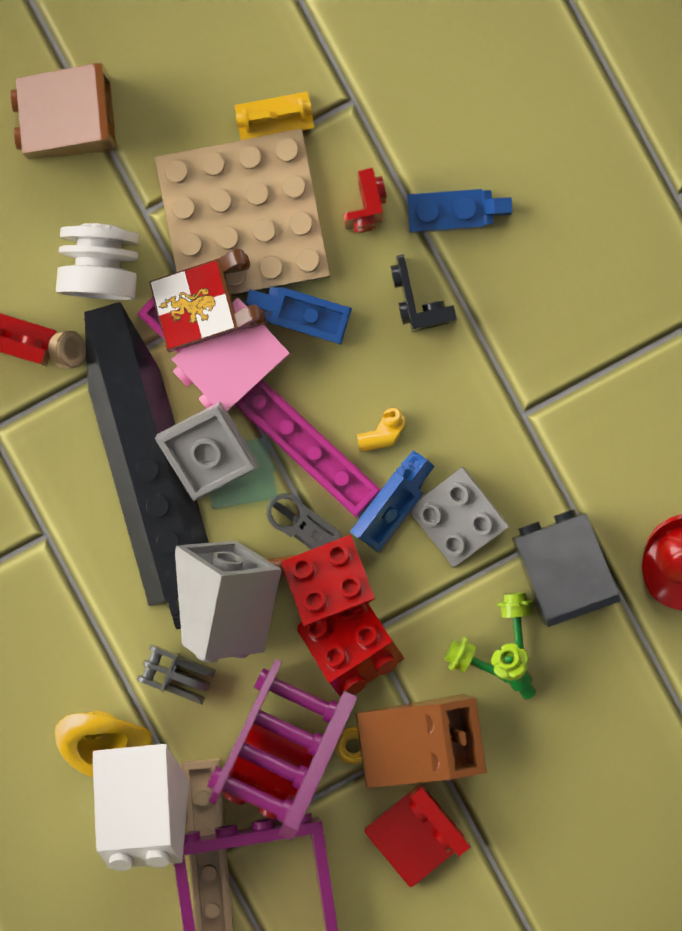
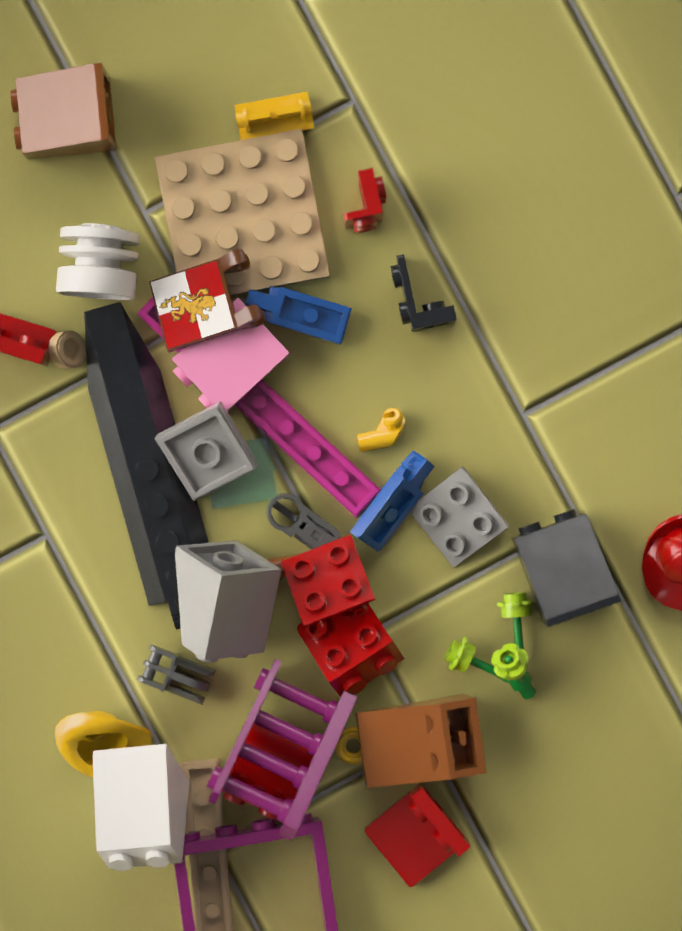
blue hinge [407,189,513,233] -> none

